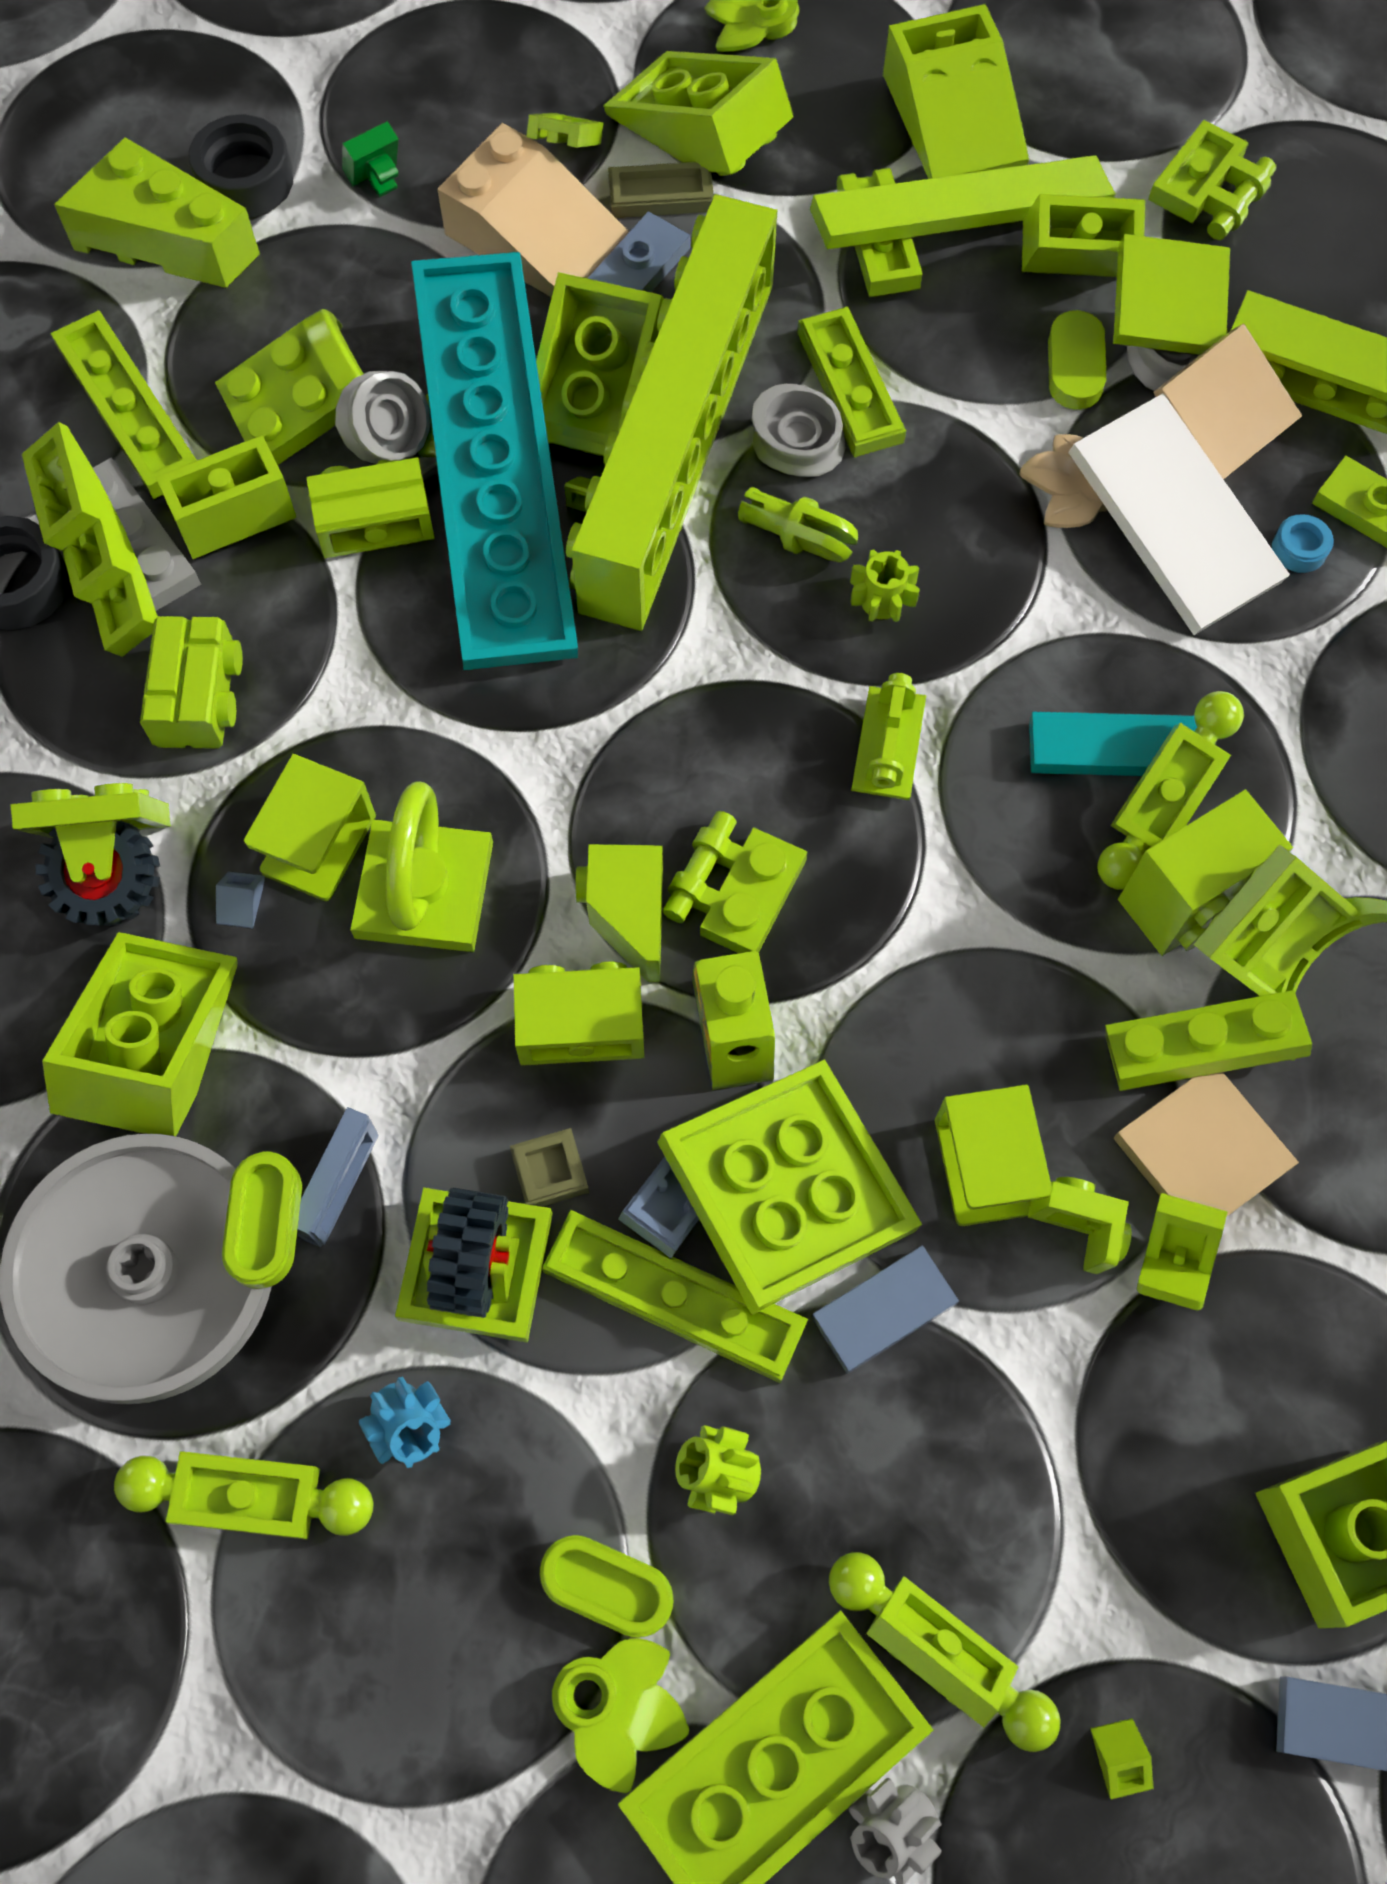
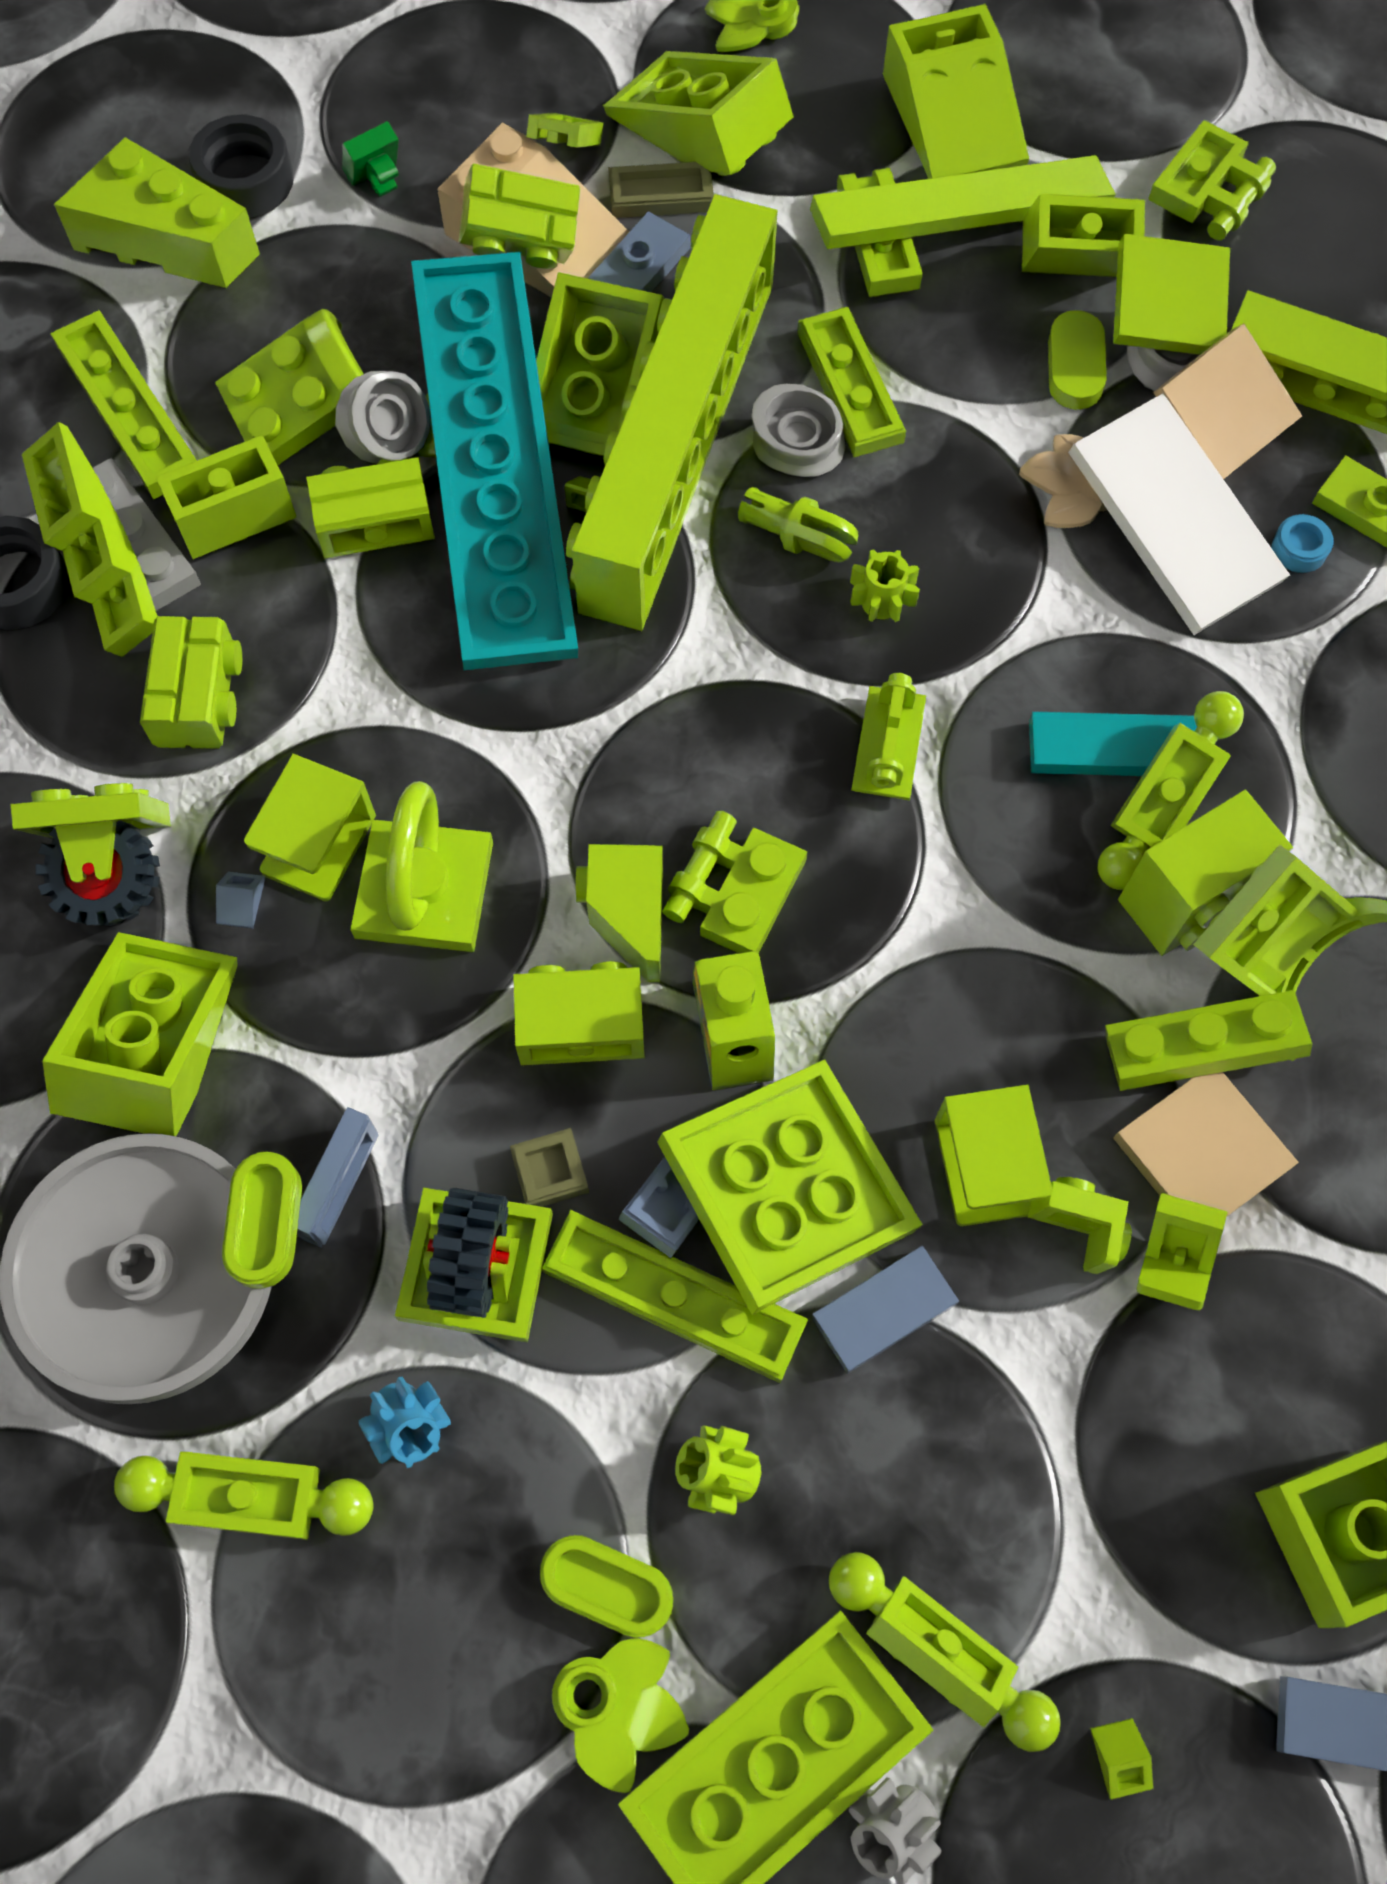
none -> lime brick [459,163,580,269]

